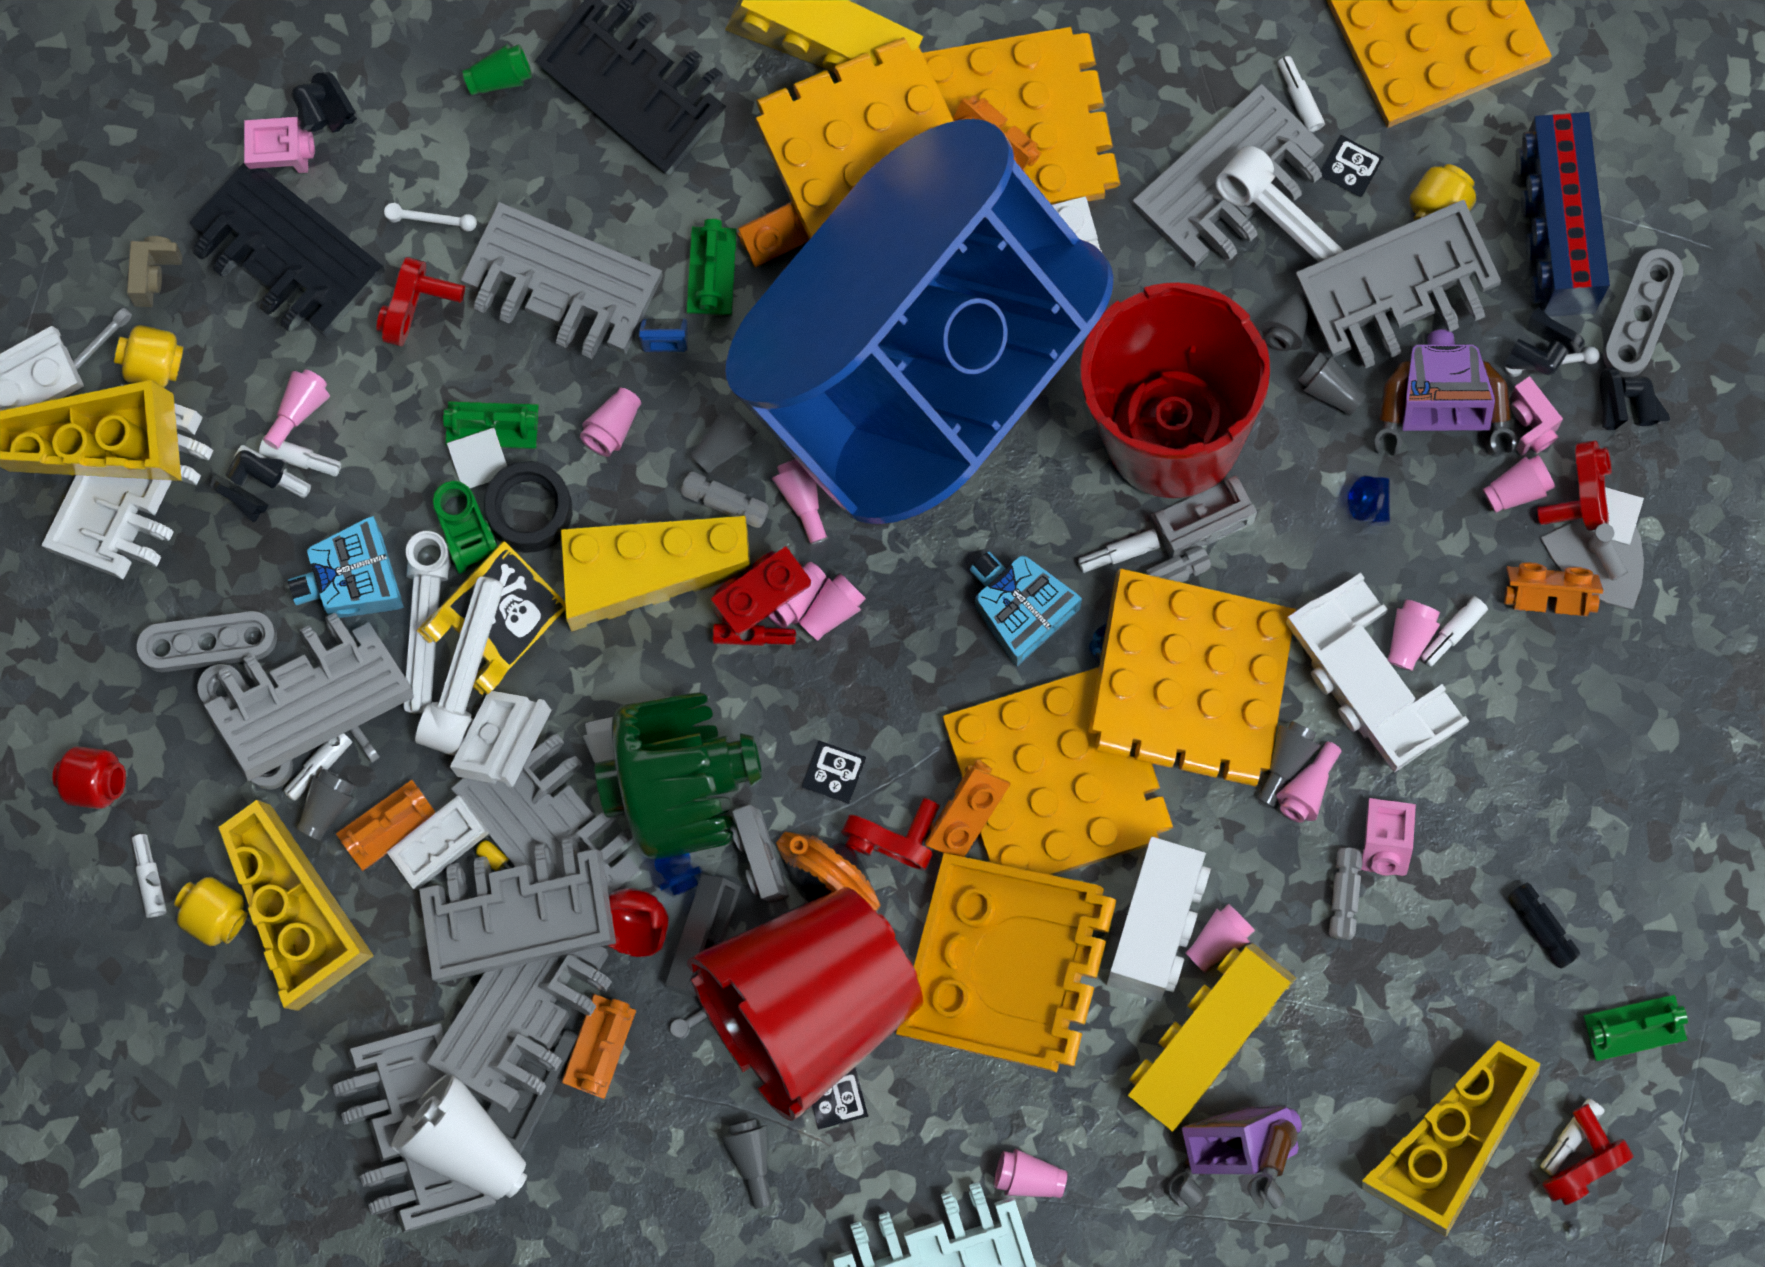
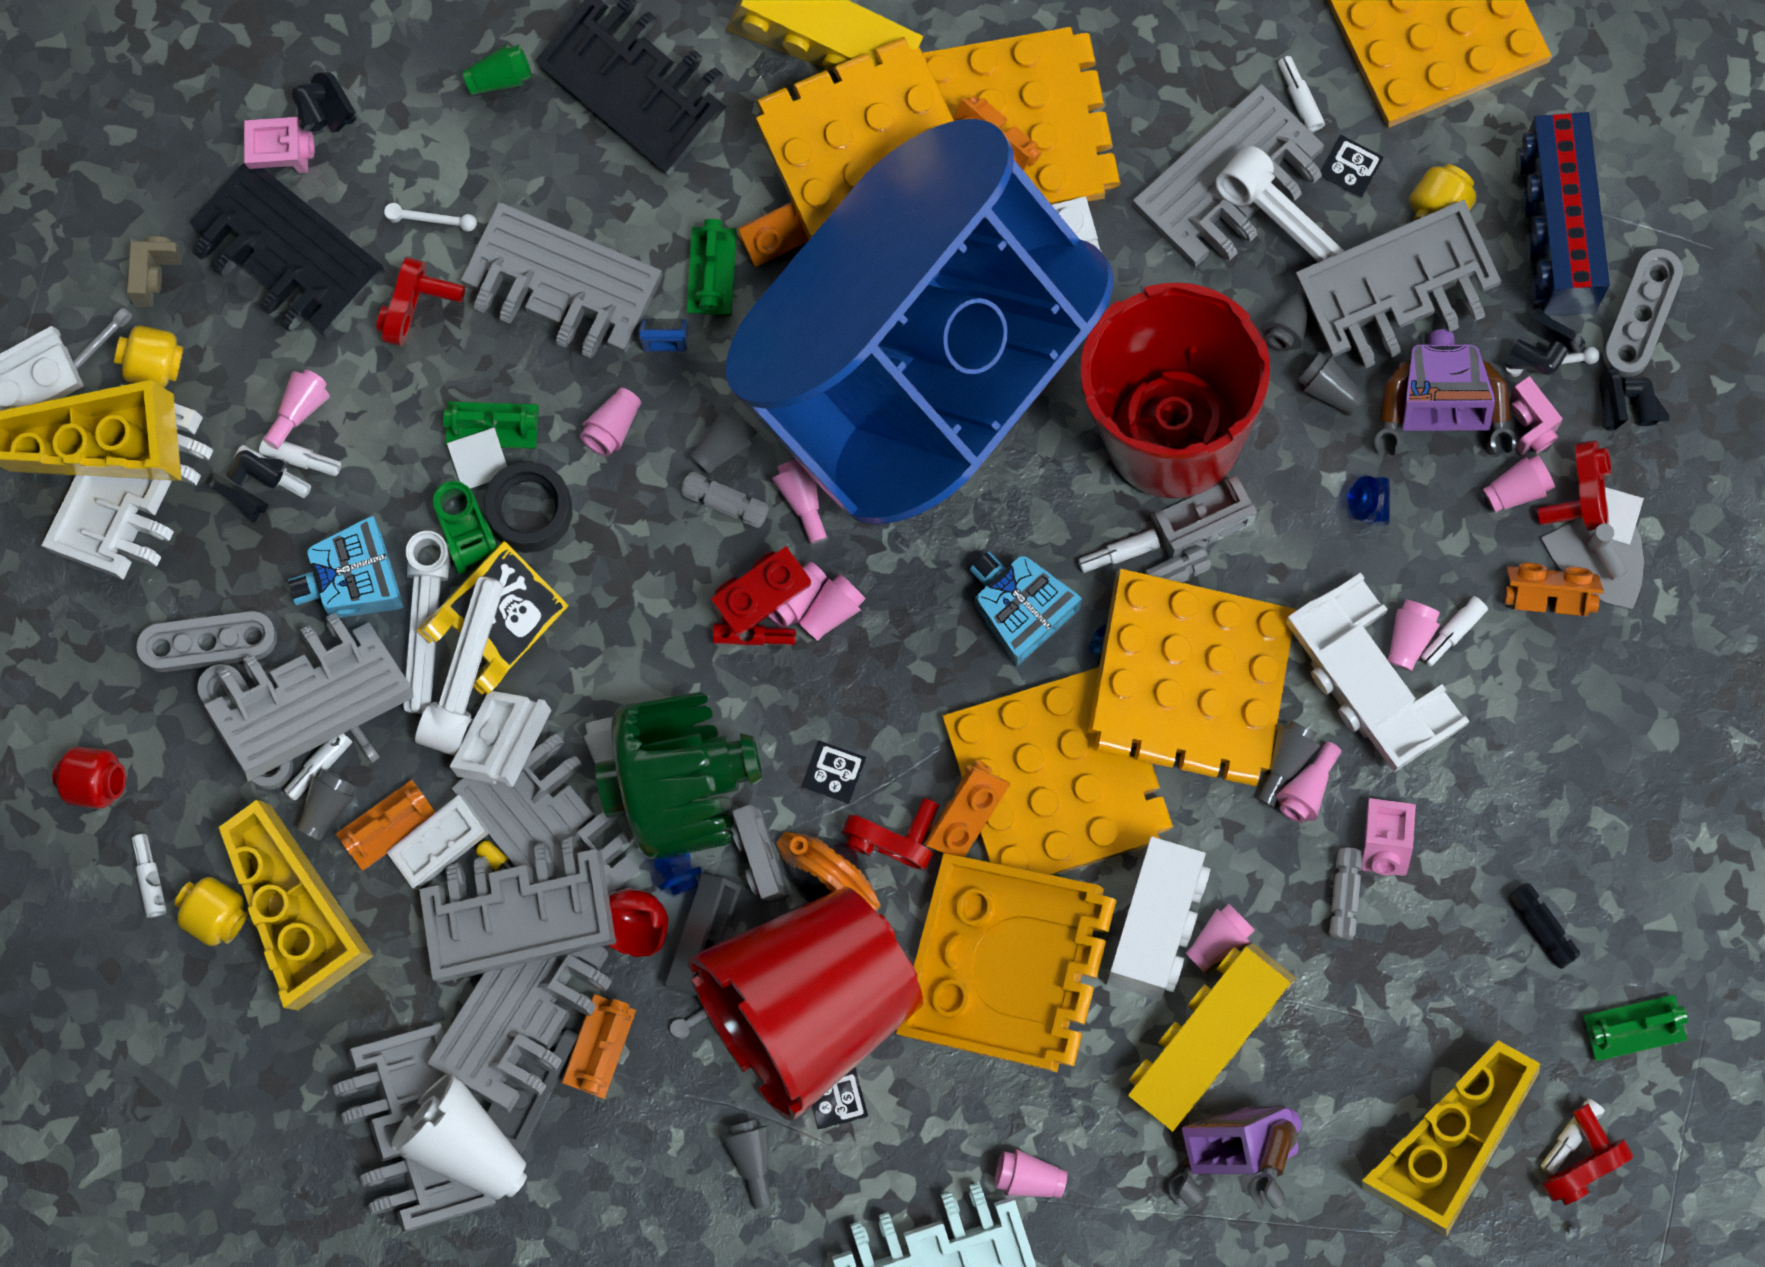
yellow wedge [561,516,751,632] -> none

